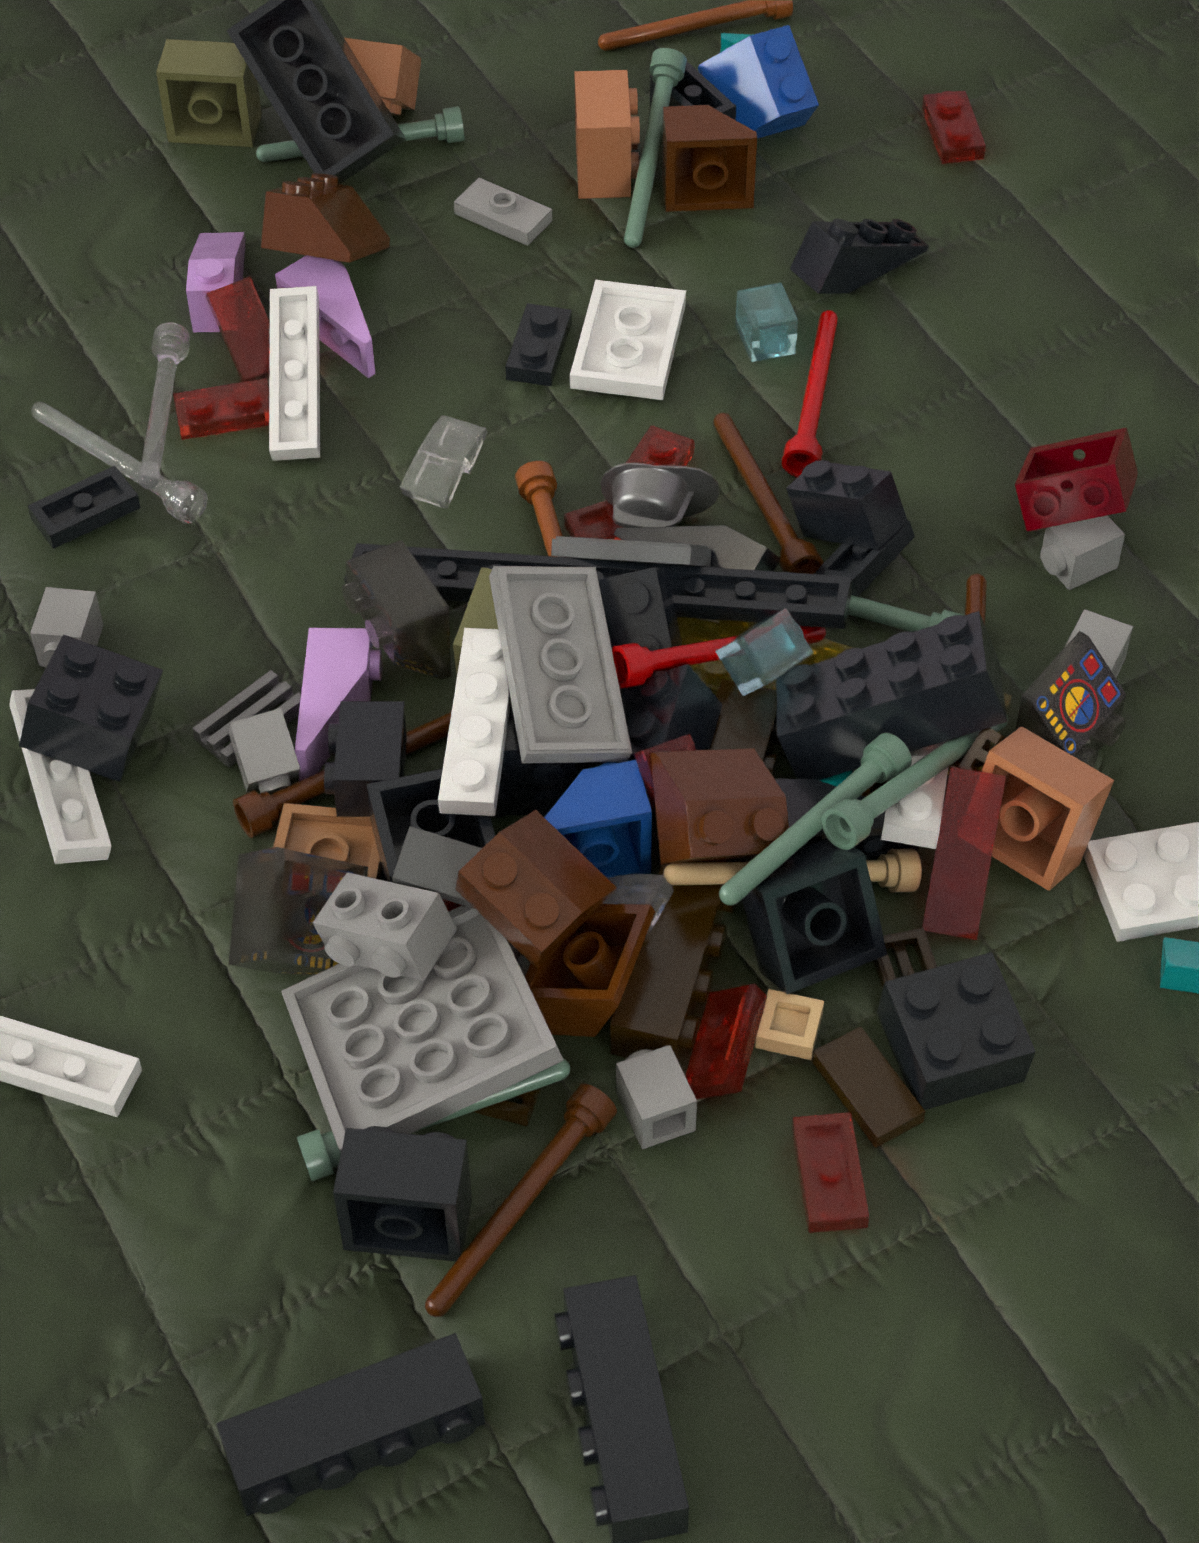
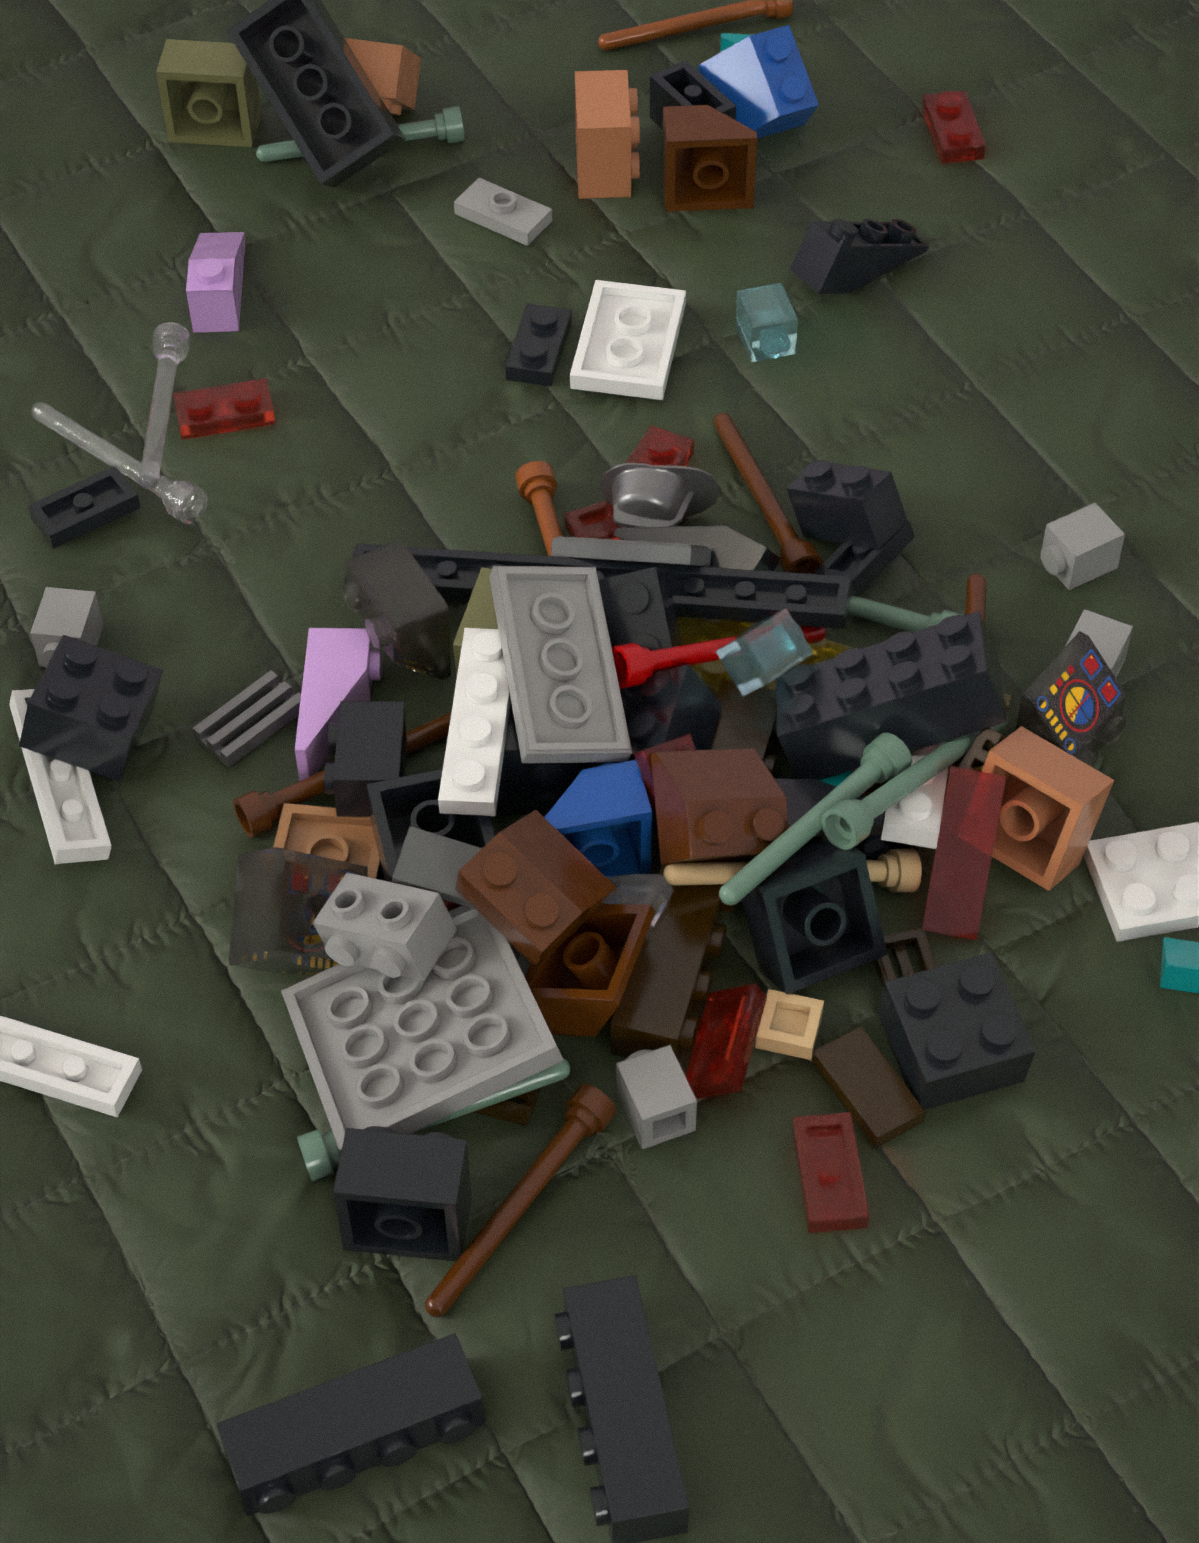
clear red plate [205,276,270,383] -> none
light grey brick [228,708,300,794] -> none
reddish brown slope [261,173,390,263] -> none
white plate [269,286,320,461] -> none
lavender slope [275,255,375,378] -> none
clear slope [400,415,488,509] -> none
sand green piece [624,48,687,248] -> none
red piece [782,310,838,477] -> none
dark red window [1015,427,1138,532] -> none

